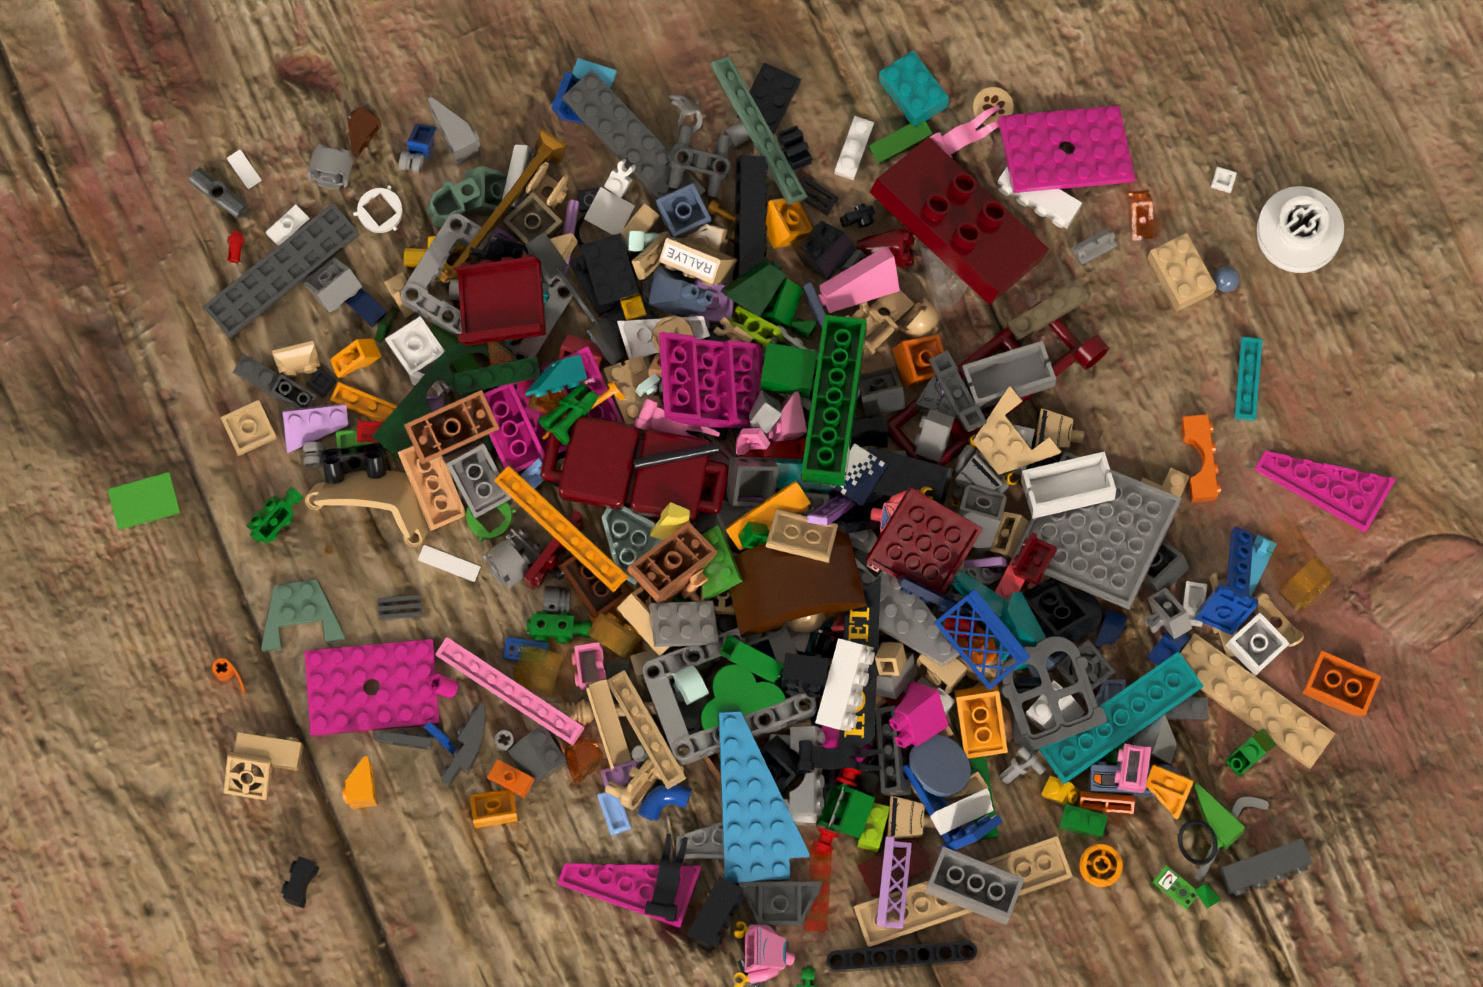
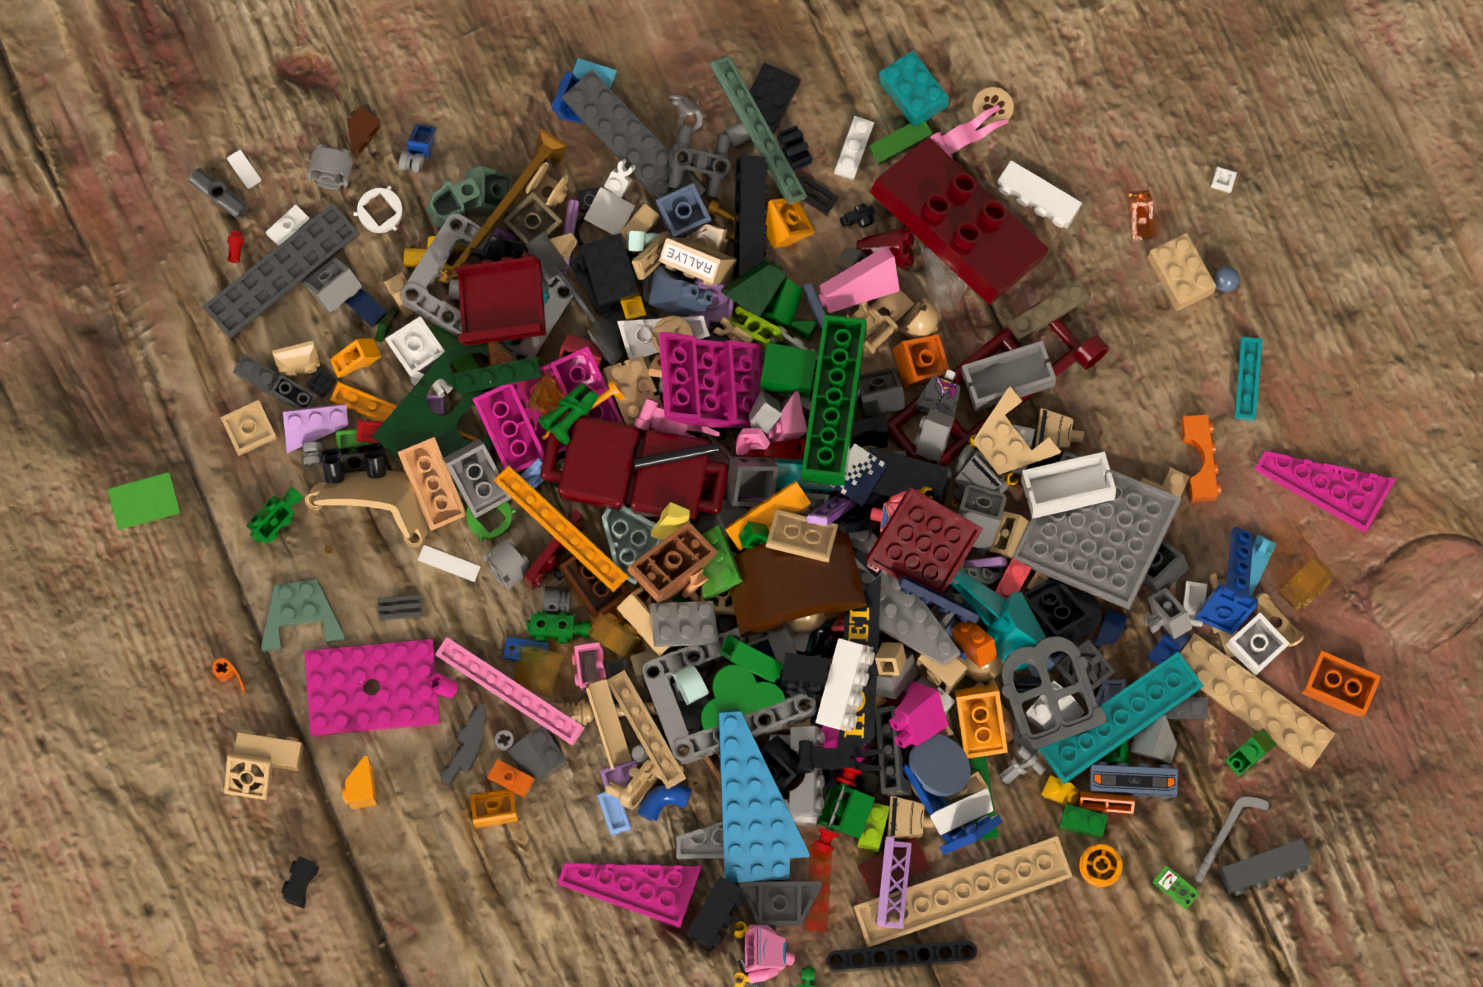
dark grey hinge [374,730,433,750] -> none
nougat brick [404,390,499,464] -> none
blue tile [424,722,458,755] -> none
light grey slope [428,97,481,165] -> none
white slope [502,145,537,208] -> none
light grey hinge [505,527,545,566] -> none
teal slope [525,355,587,398] -> none
clear orange helmet [565,738,603,788] -> none
light aqua plate [635,373,660,398] -> none
black flag [645,833,688,922] -> none
black brick [793,221,857,278] -> none
light grey slope [925,846,1024,925] -> none
dark grey slope [929,350,987,432] -> none
blue fence [933,589,1030,690] -> none
red brick [944,613,977,639] -> none
dark pink plate [998,105,1135,193] -> none
dark red bracket [1012,532,1057,585] -> none
light grey hinge [1071,229,1117,265] -> none
bright pink window [1114,744,1151,793] -> none
light orange wing [1146,764,1194,819] -> none
black tyre [1178,820,1218,865] -> none
bright green slope [1193,783,1245,851] -> none
green slope [1195,882,1221,909] -> none
white wheel [1256,186,1344,273] -> none

